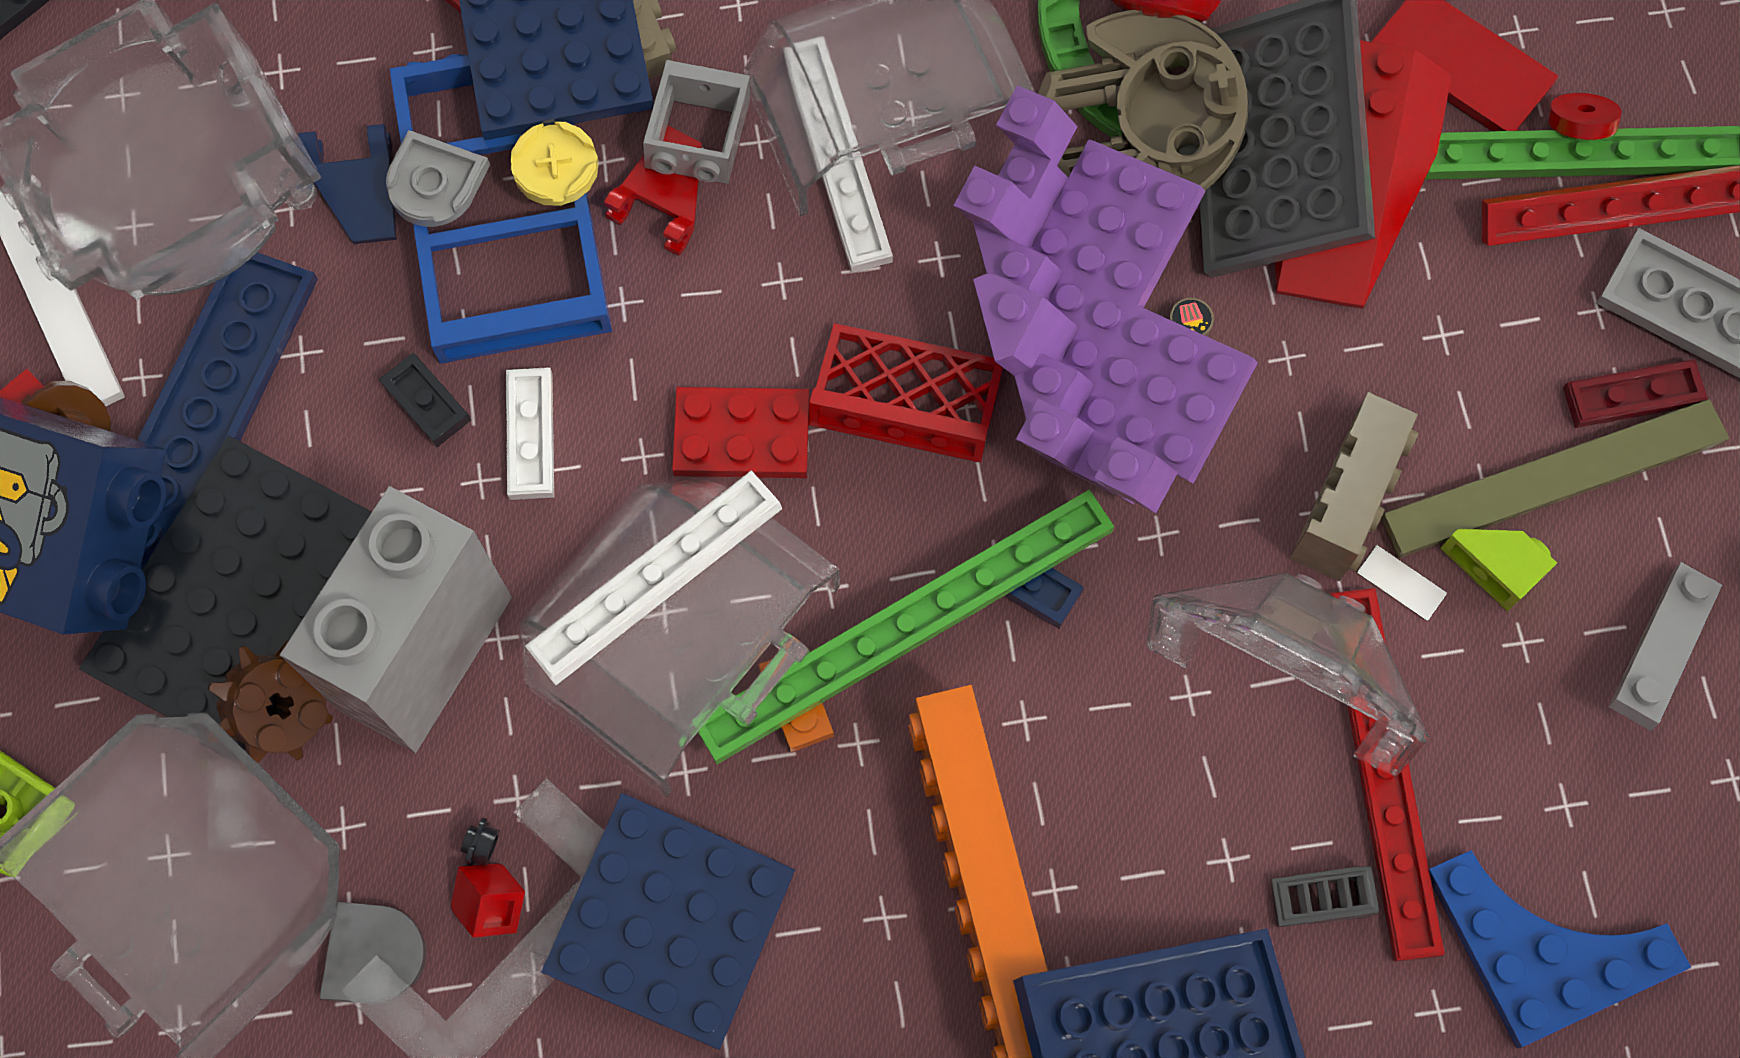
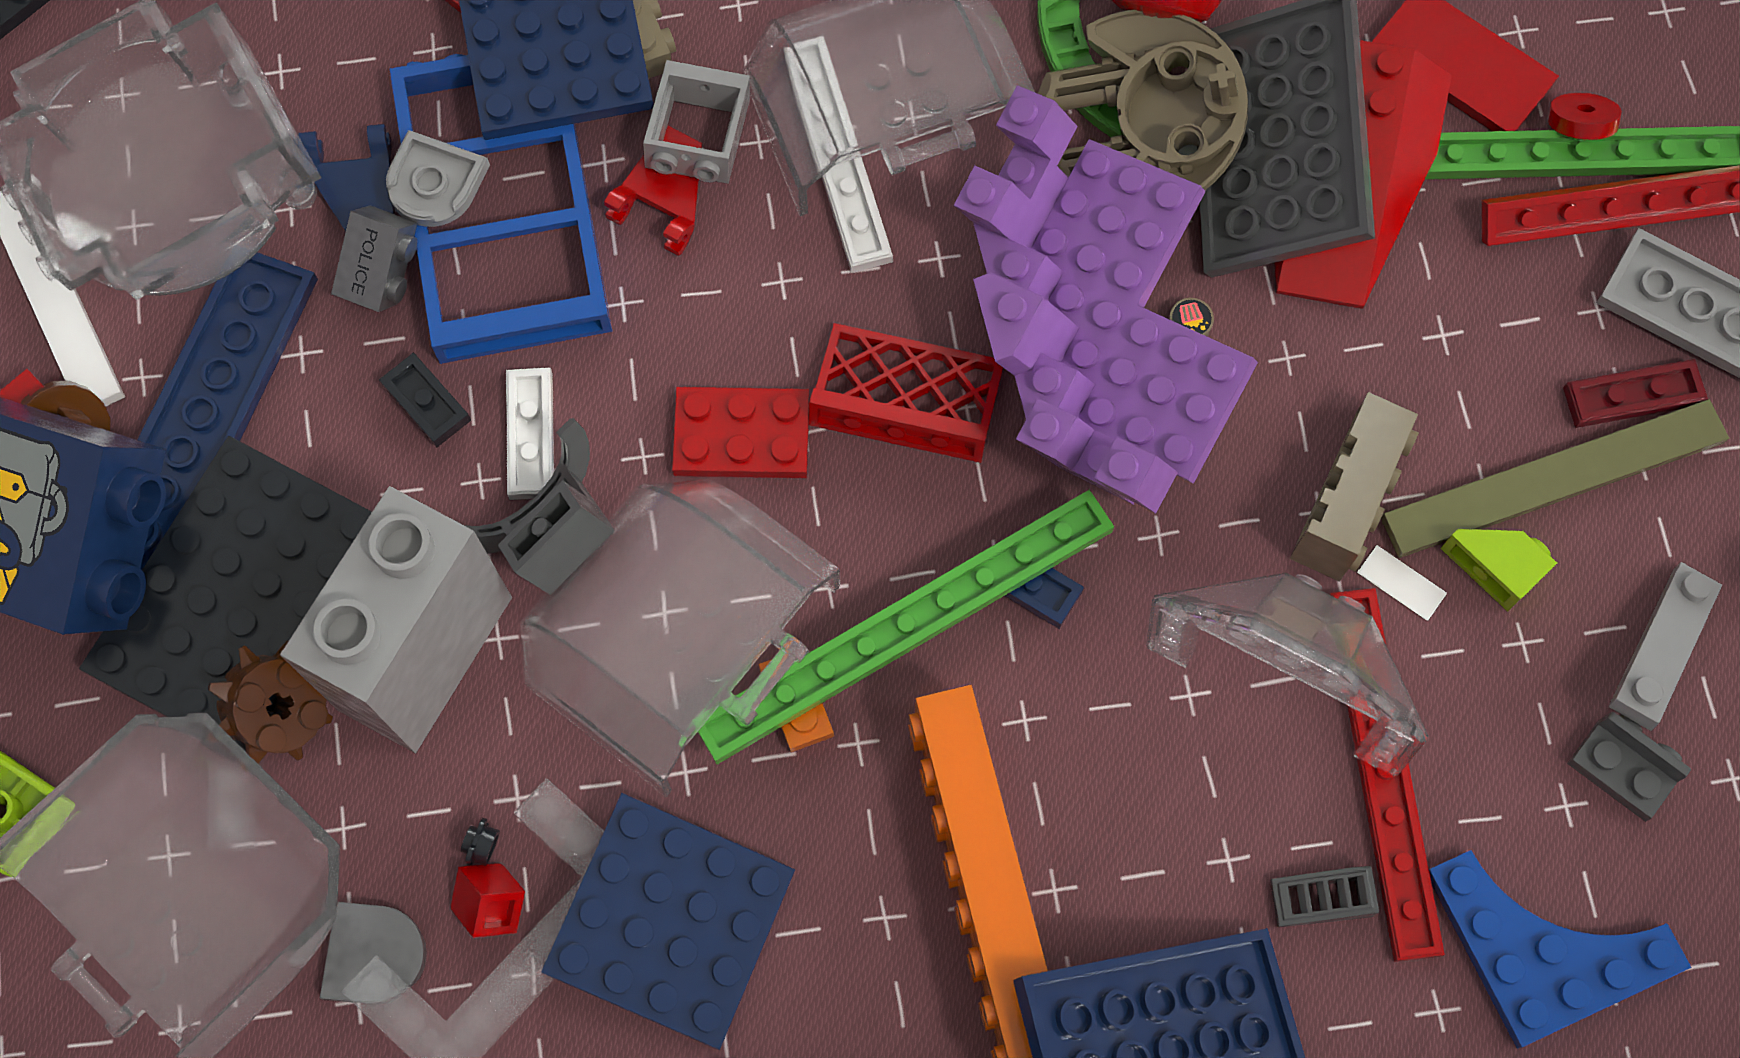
light yellow tile [511,122,599,206] -> none
white tile [525,470,782,685] -> none
none -> flat silver brick [331,205,417,312]
none -> dark grey piece [465,418,615,595]
none -> dark grey bracket [1567,712,1691,822]

